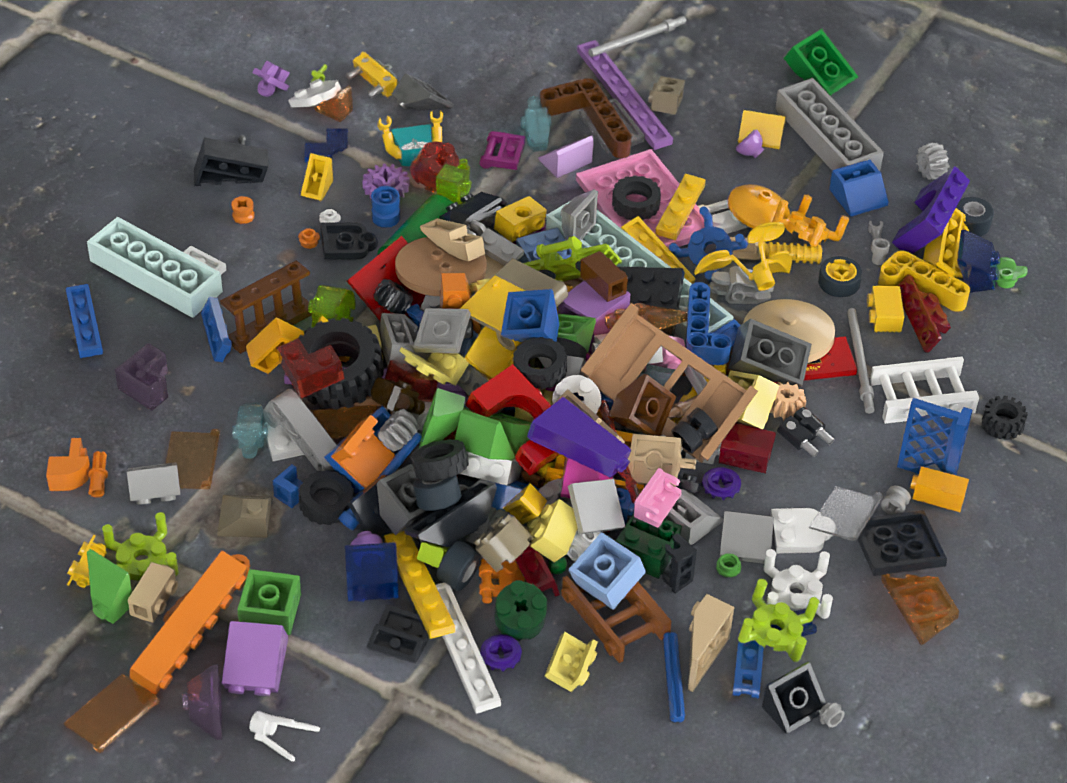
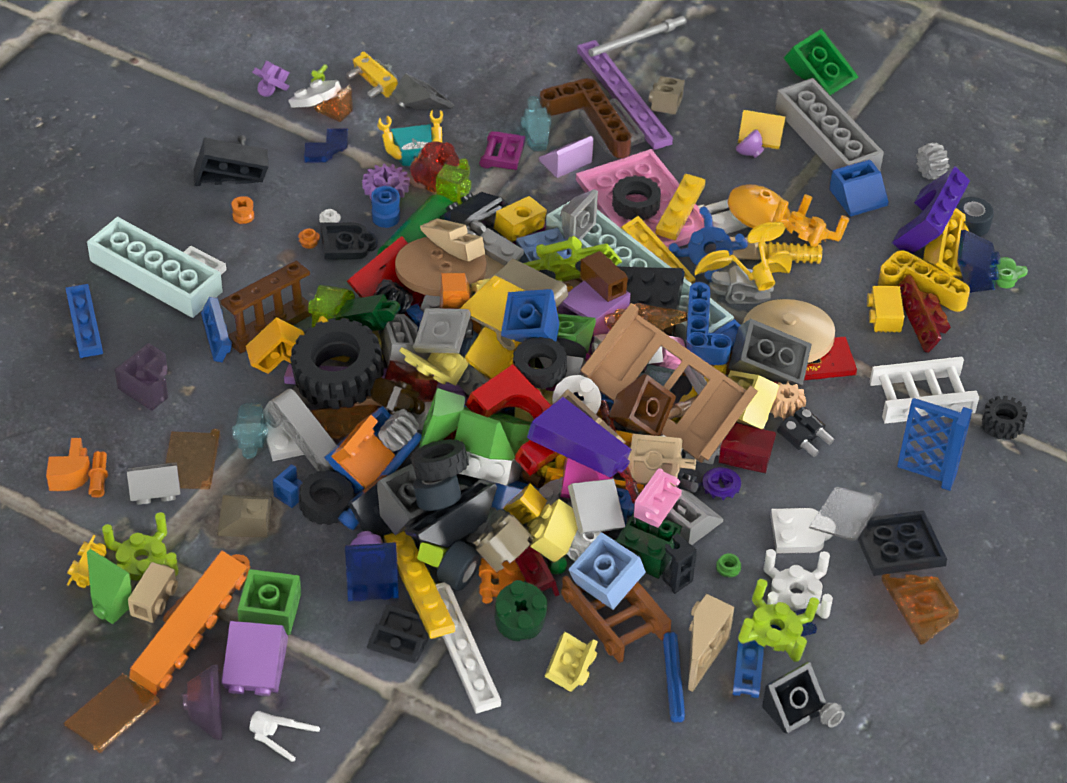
clear red brick [277,338,344,398] -> none
yellow slope [300,153,333,201] -> none
dark purple gear [480,635,522,672] -> none
black wheel [671,408,718,454] -> none
light grey tile [720,511,774,564] -> none
black wheel [818,256,862,297] -> none
light grey bar [847,308,875,414] -> none
light grey brick [868,220,890,265] -> none
light grey wheel [881,485,911,515] -> none
light orange brick [910,466,969,512] -> none
none -> dark green brick [335,294,401,331]

